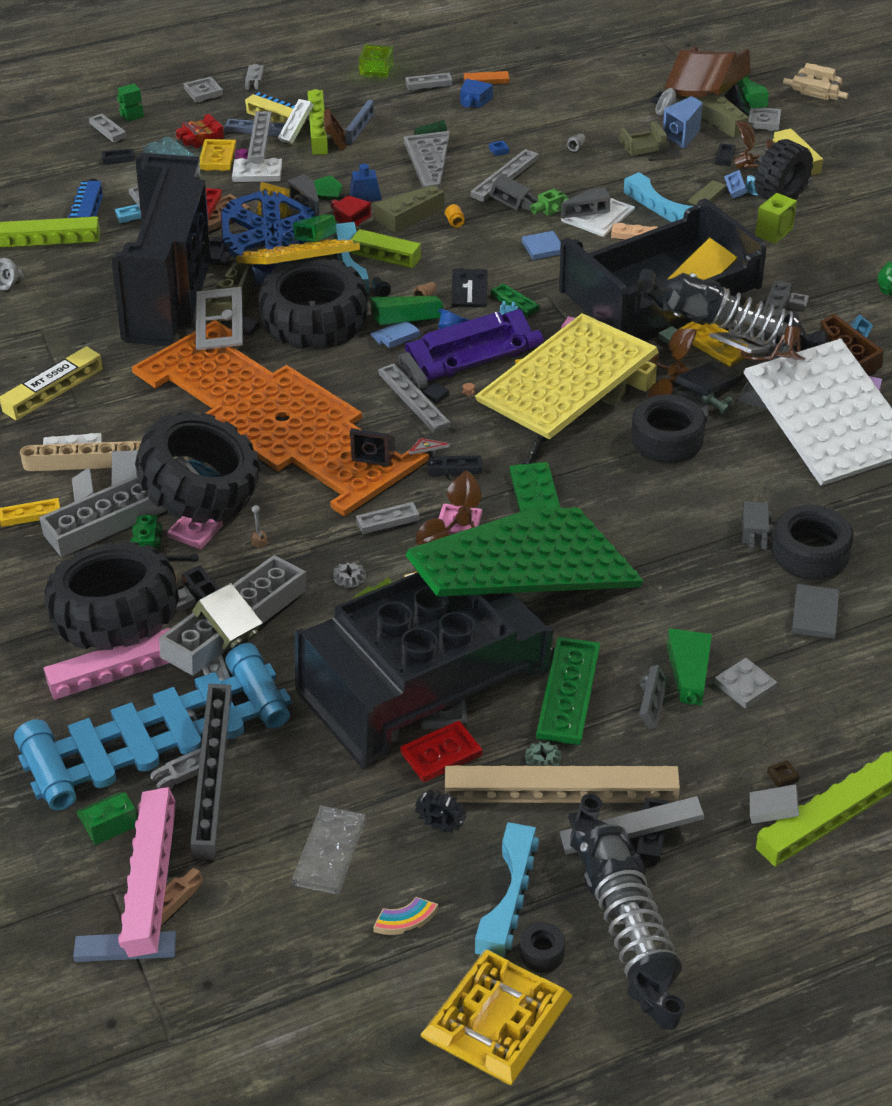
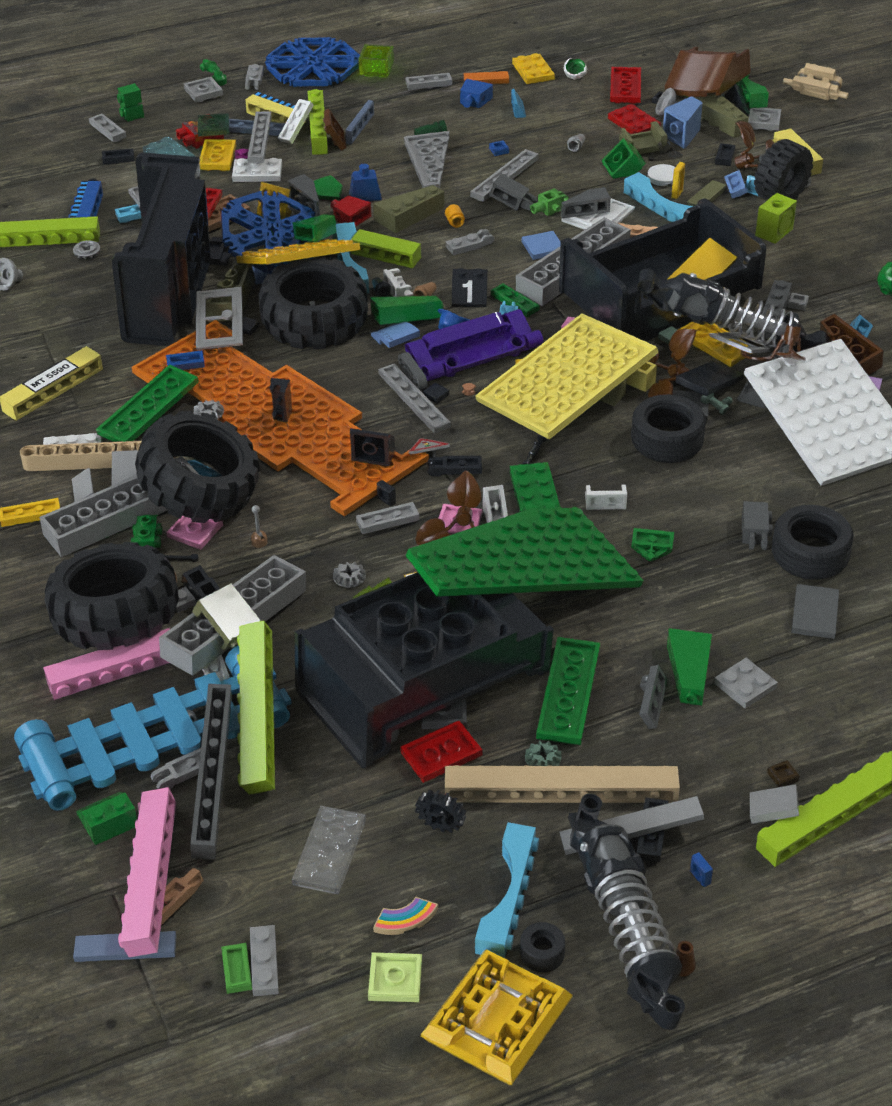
none -> light grey gear [73,241,101,259]
none -> green plate [96,364,199,442]
none -> blue tile [166,351,205,370]
none -> light grey gear [194,399,224,419]
none -> clear green tile [198,113,230,136]
none -> green arm [200,59,227,86]
none -> bright green tile [221,943,252,994]
none -> lime brick [237,620,275,795]
none -> light grey plate [250,925,279,996]
none -> blue plate [265,37,360,87]
none -> black hinge [269,378,292,422]
none -> yellowish green tile [368,953,422,1002]
none -> black tile [377,480,396,507]
none -> white hinge [383,268,413,297]
none -> light grey hinge [445,229,494,255]
none -> white slope [483,485,508,523]
none -> dark azure slope [511,89,526,118]
none -> yellow plate [512,53,555,84]
none -> light grey brick [516,217,631,306]
none -> green hair [564,58,587,80]
none -> white hinge [585,485,627,510]
none -> green slope [601,138,646,179]
none -> red plate [608,104,661,134]
none -> red plate [610,67,641,104]
none -> green slope [631,528,674,561]
none -> white tile [647,164,675,187]
none -> yellow tile [671,162,685,199]
none -> reddish brown cone [675,941,696,976]
none -> blue tile [690,852,713,887]

